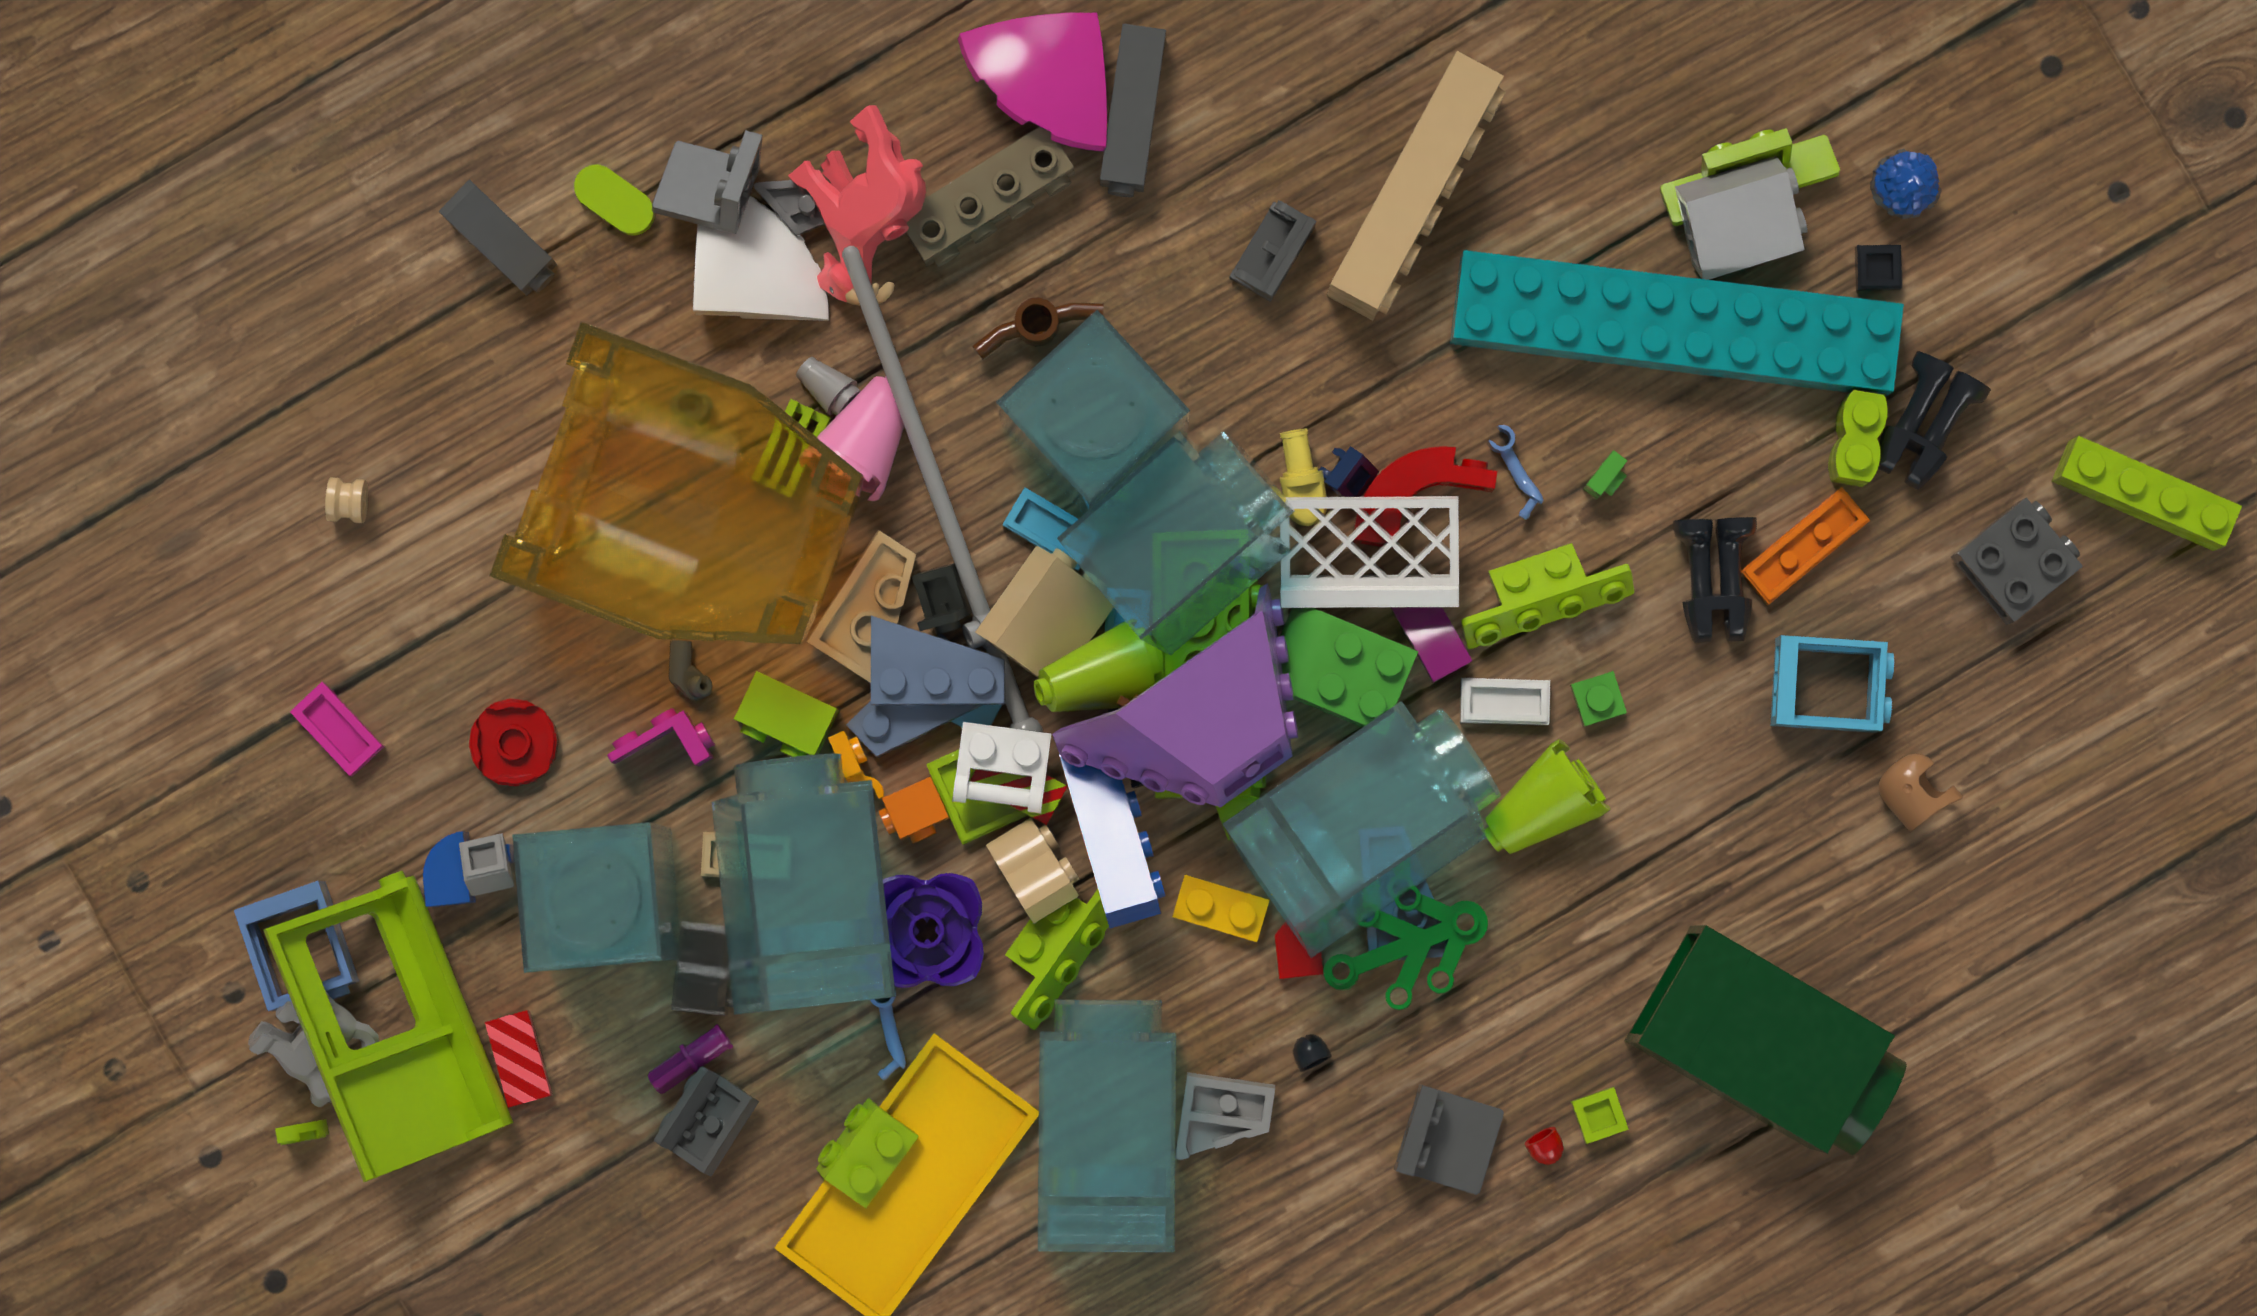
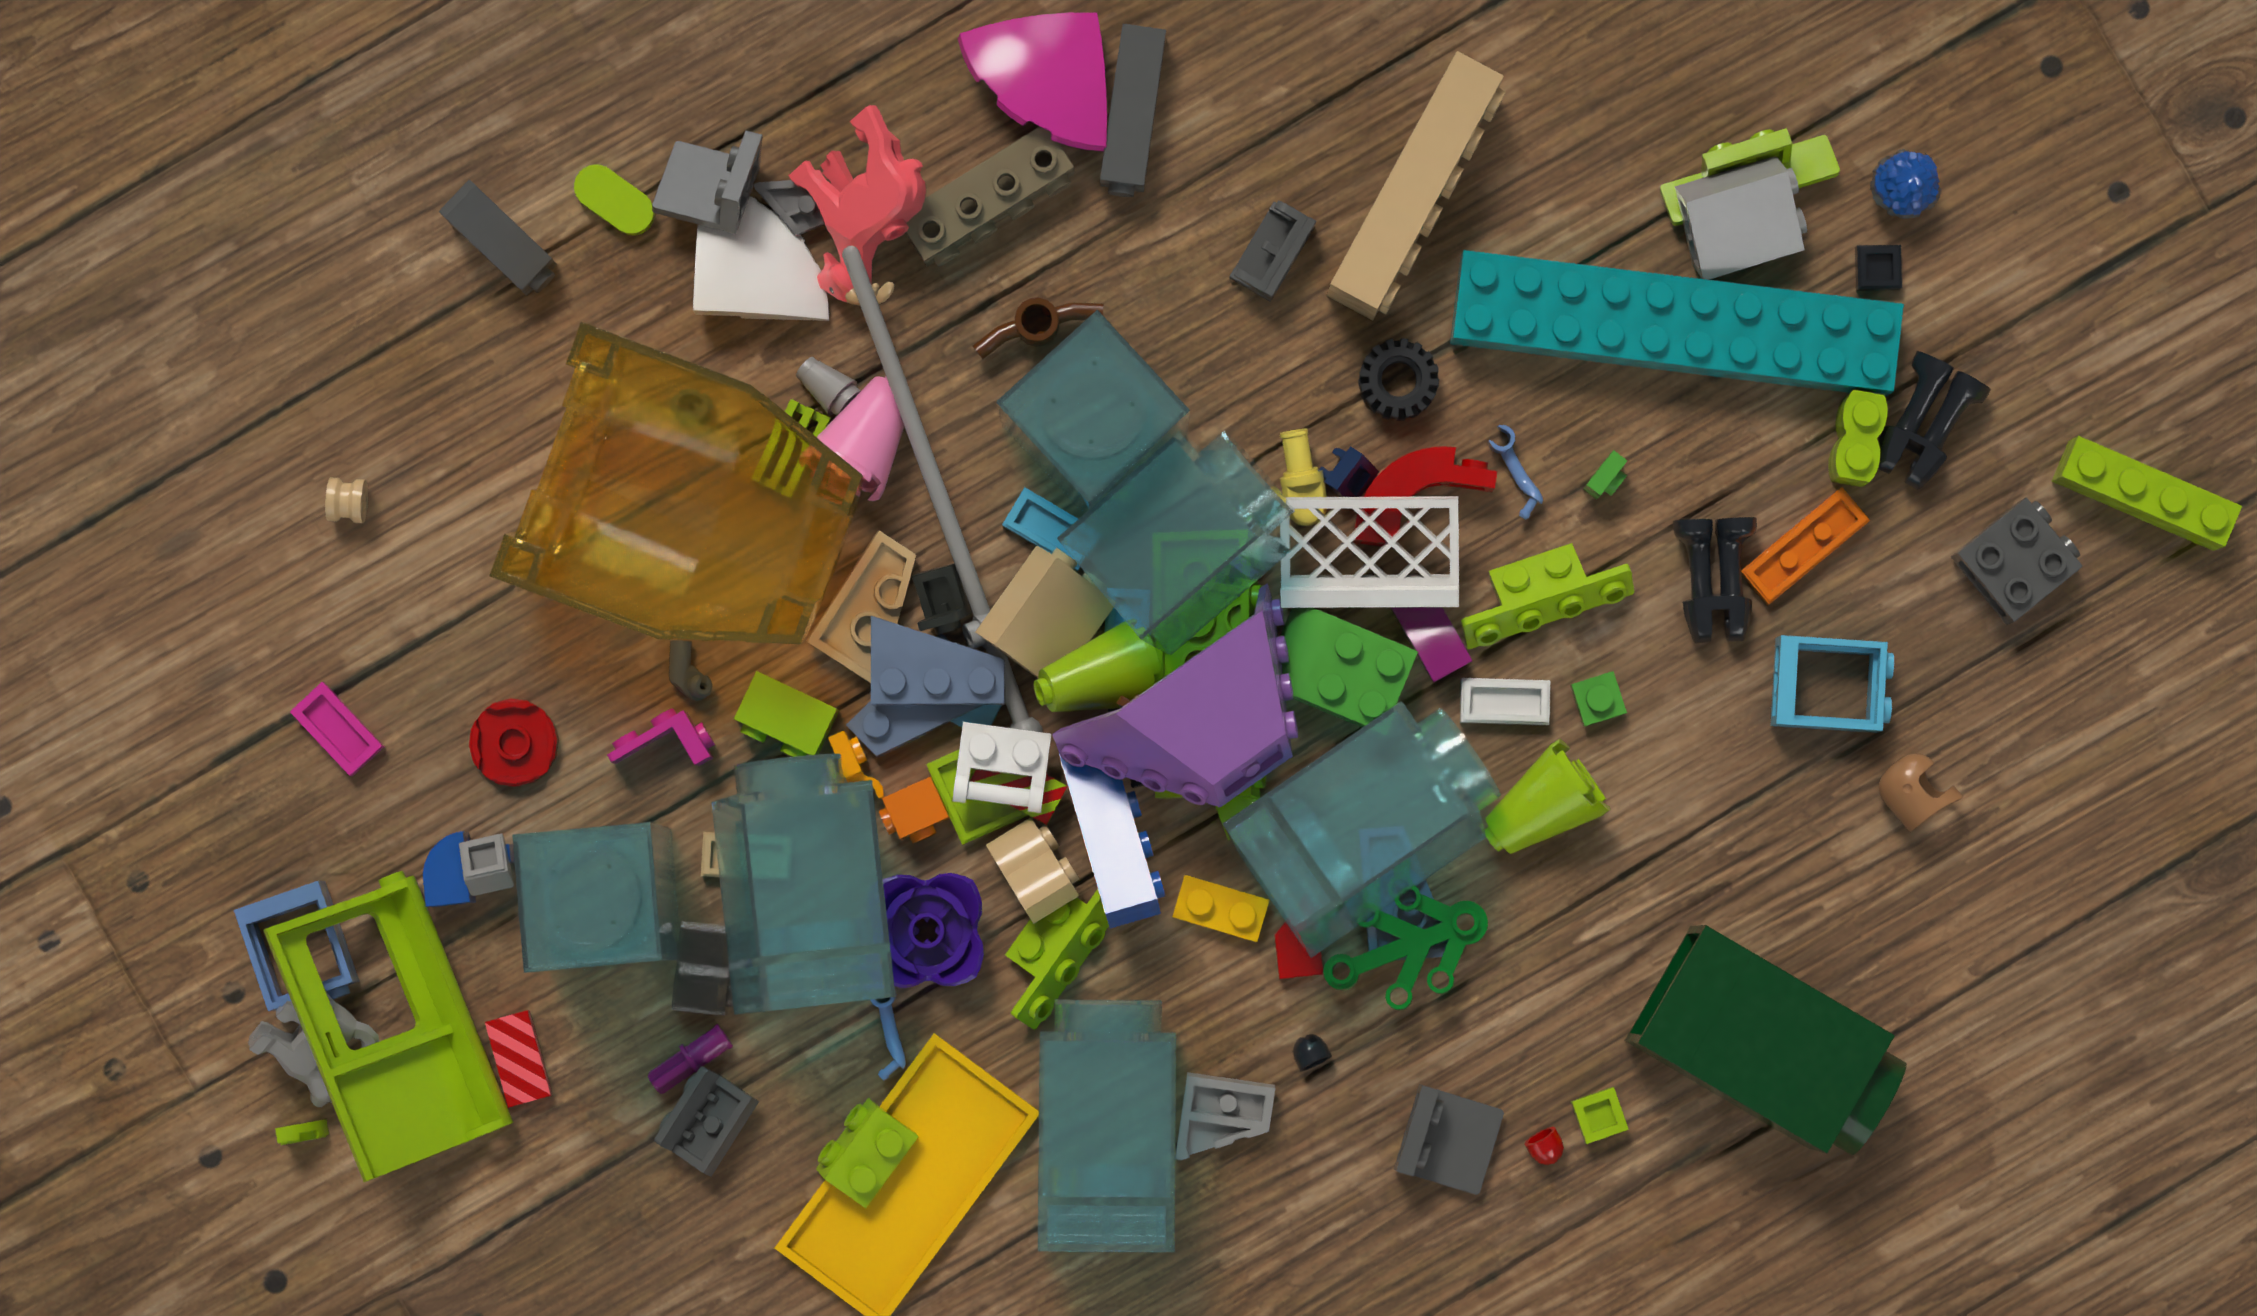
none -> black tyre [1358,338,1439,421]

